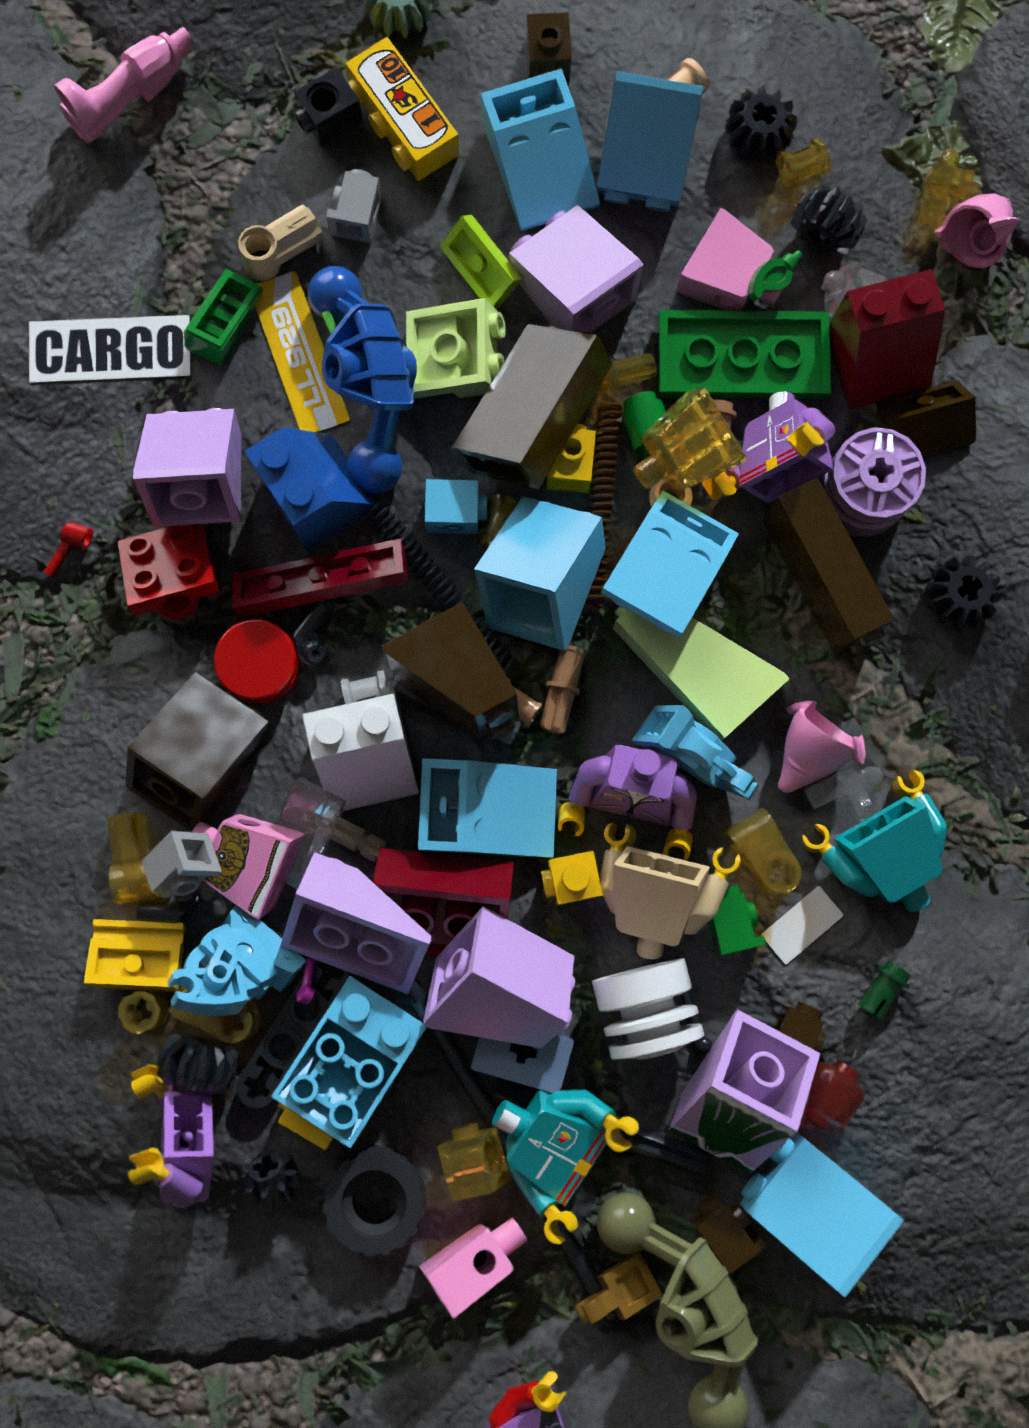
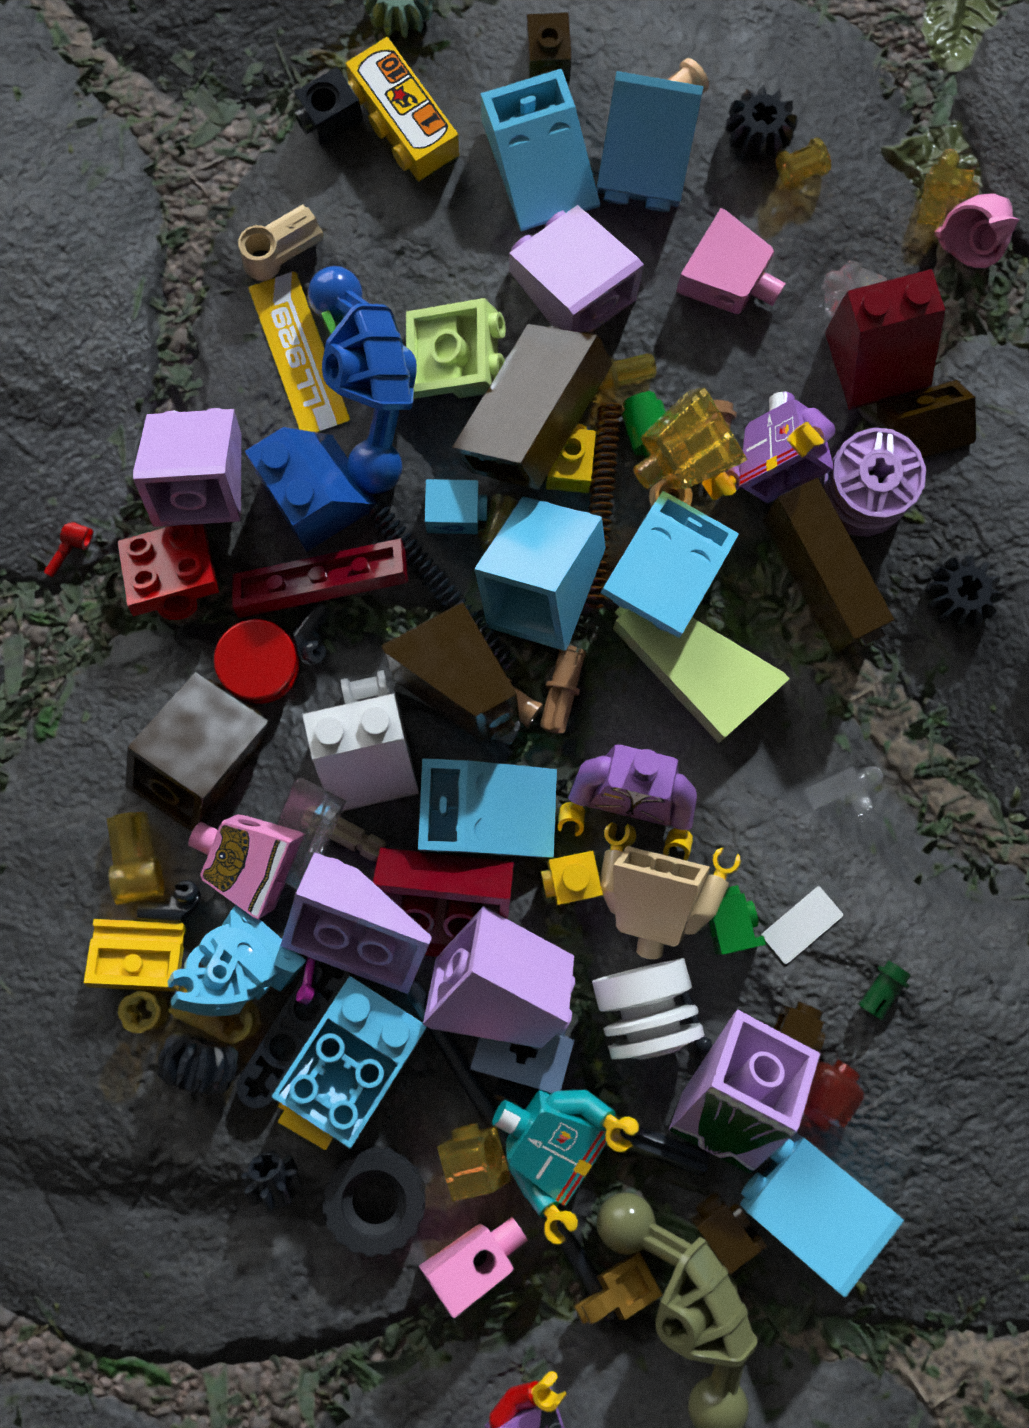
sticker [29,315,190,382] -> none
bright pink piece [54,27,194,144] -> none
medium lavender torso [129,1064,214,1208] -> none
light grey brick [142,831,222,898] -> none
green slope [183,269,263,366] -> none
light grey brick [326,169,382,244] -> none
lime plate [439,215,522,309] -> none
medium azure piece [631,705,759,800] -> none
green plate [658,310,831,399] -> none
clear yellow piece [724,808,802,895] -> none
green piece [748,251,803,301] -> none
bright pink hat [778,701,866,793] -> none
black gear [791,184,867,258] -> none
teal torso [802,770,947,912] -> none

